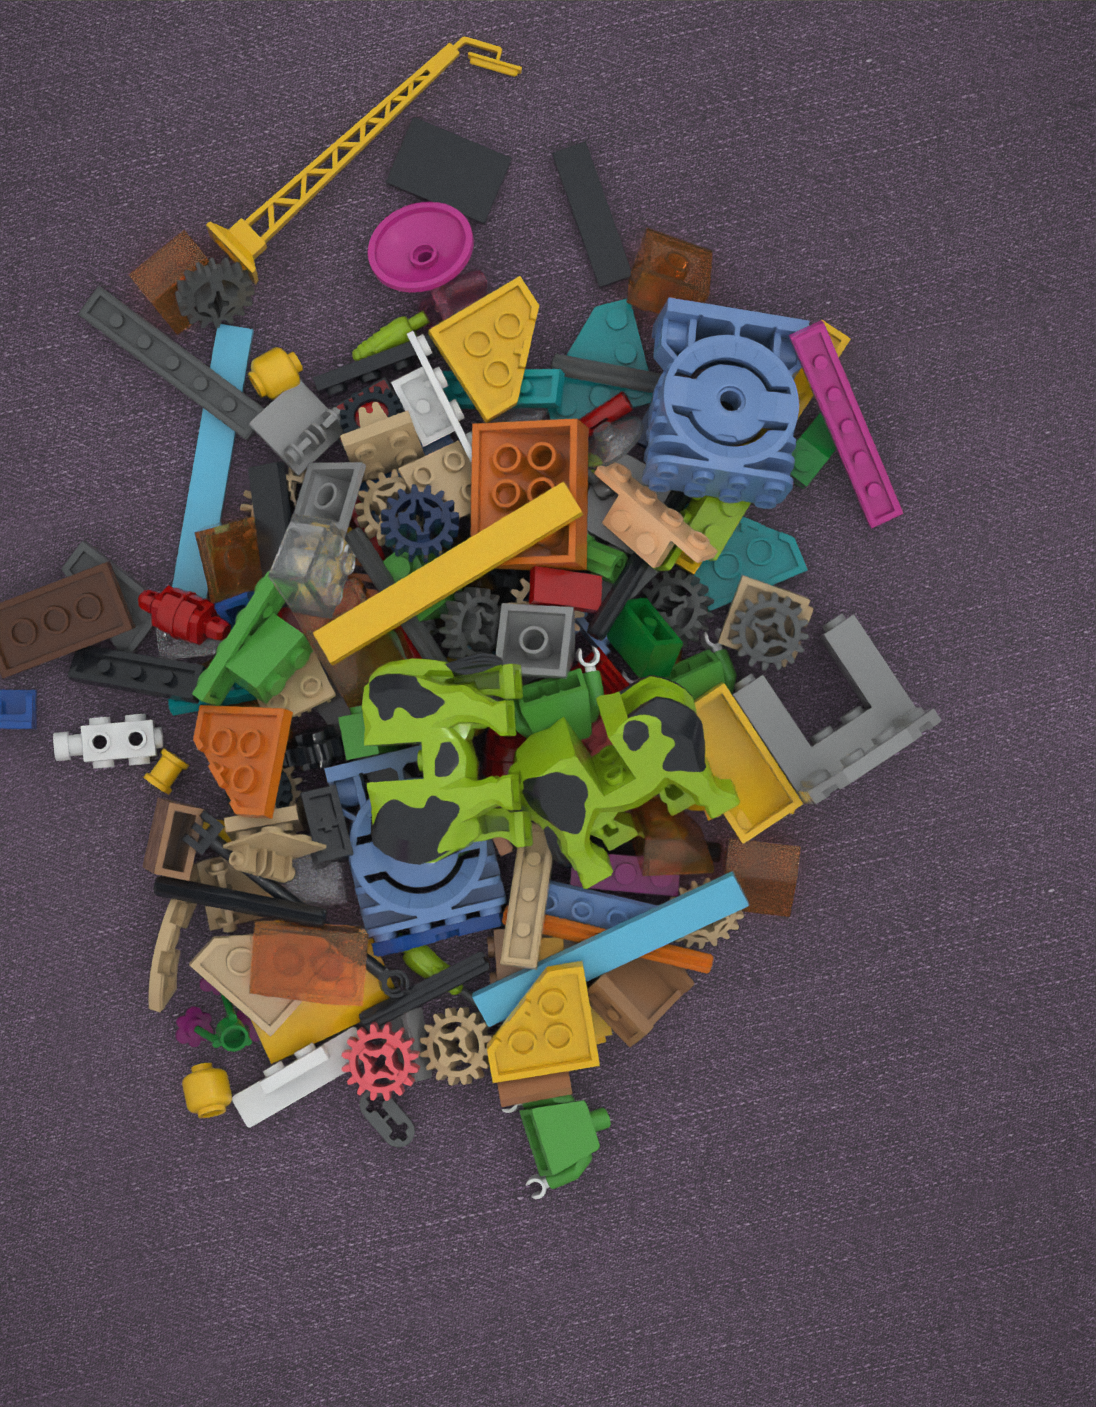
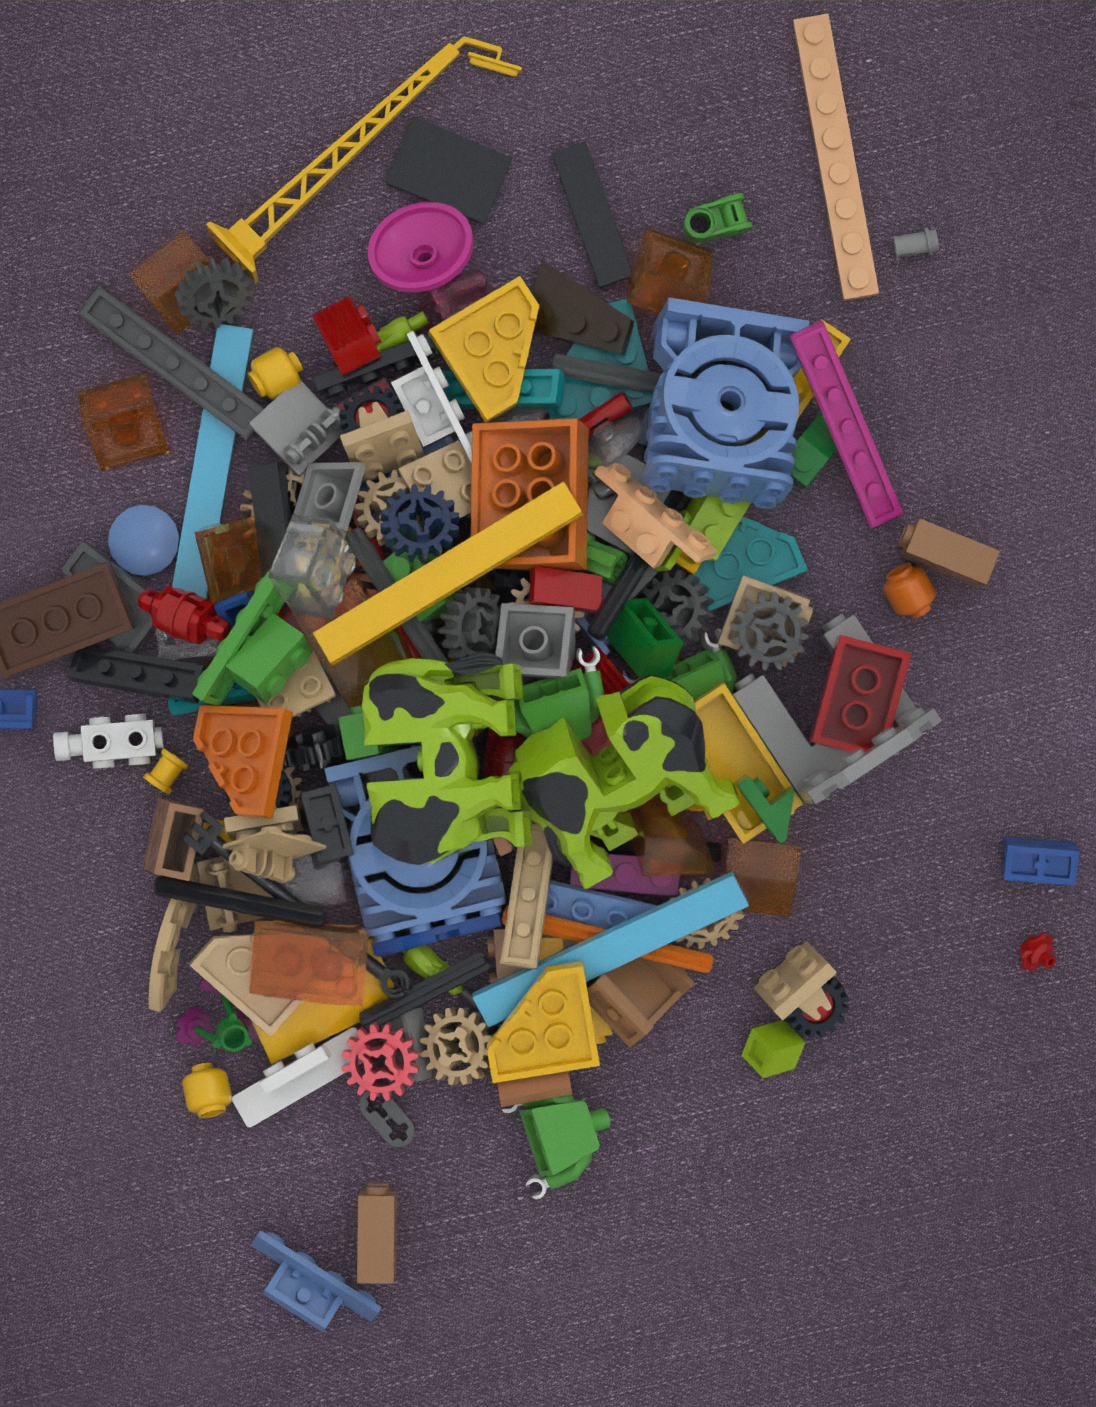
none -> clear orange slope [77,373,170,471]
none -> medium blue dish [108,505,180,576]
none -> medium blue bracket [251,1231,381,1332]
none -> red brick [312,296,382,376]
none -> medium nougat brick [357,1181,397,1284]
none -> dark brown wing [532,261,634,356]
none -> bright green piece [682,193,754,244]
none -> green slope [734,774,795,844]
none -> lime panel [741,1020,806,1078]
none -> tan plate [754,941,849,1038]
none -> light nougat plate [792,14,879,301]
none -> red brick [809,635,911,753]
none -> orange head [883,563,936,619]
none -> light grey pin [893,227,939,259]
none -> medium nougat brick [897,518,1000,589]
none -> blue hinge [1001,836,1079,886]
none -> red plant [1020,932,1056,972]

